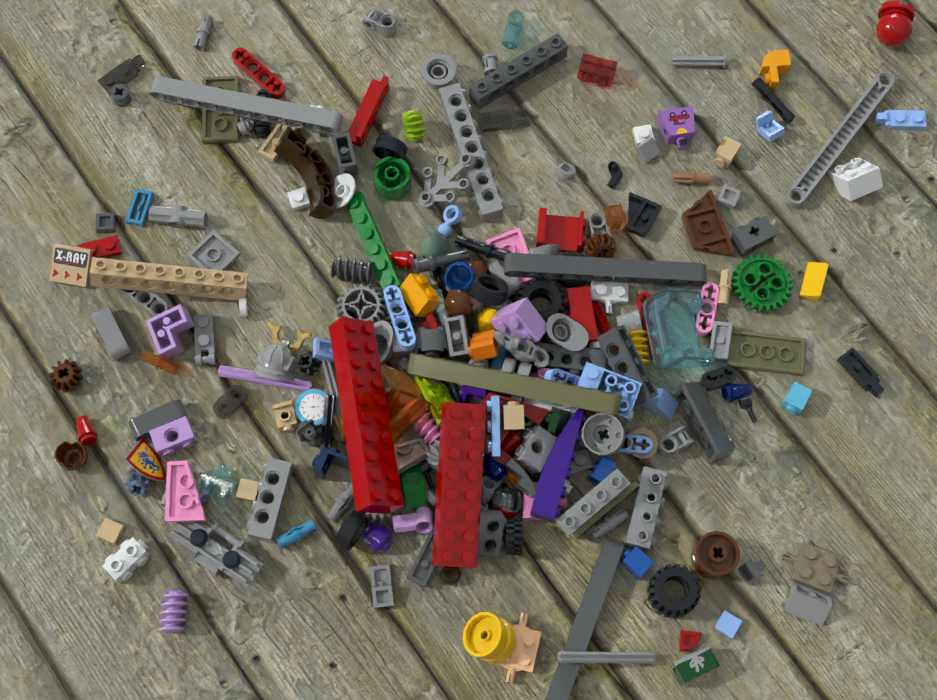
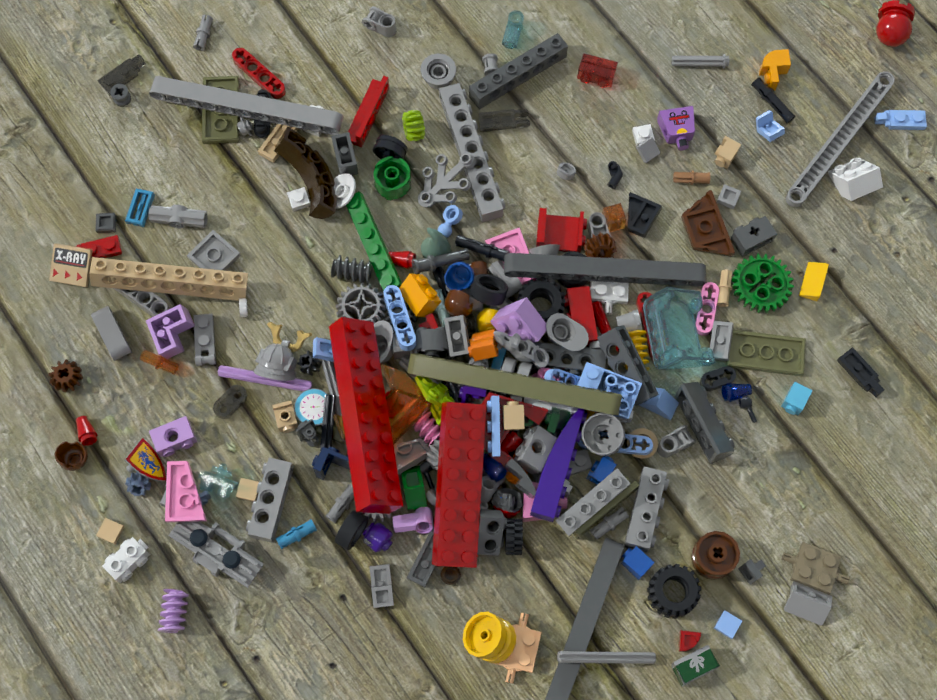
dark grey beam [128,399,188,441] -> none

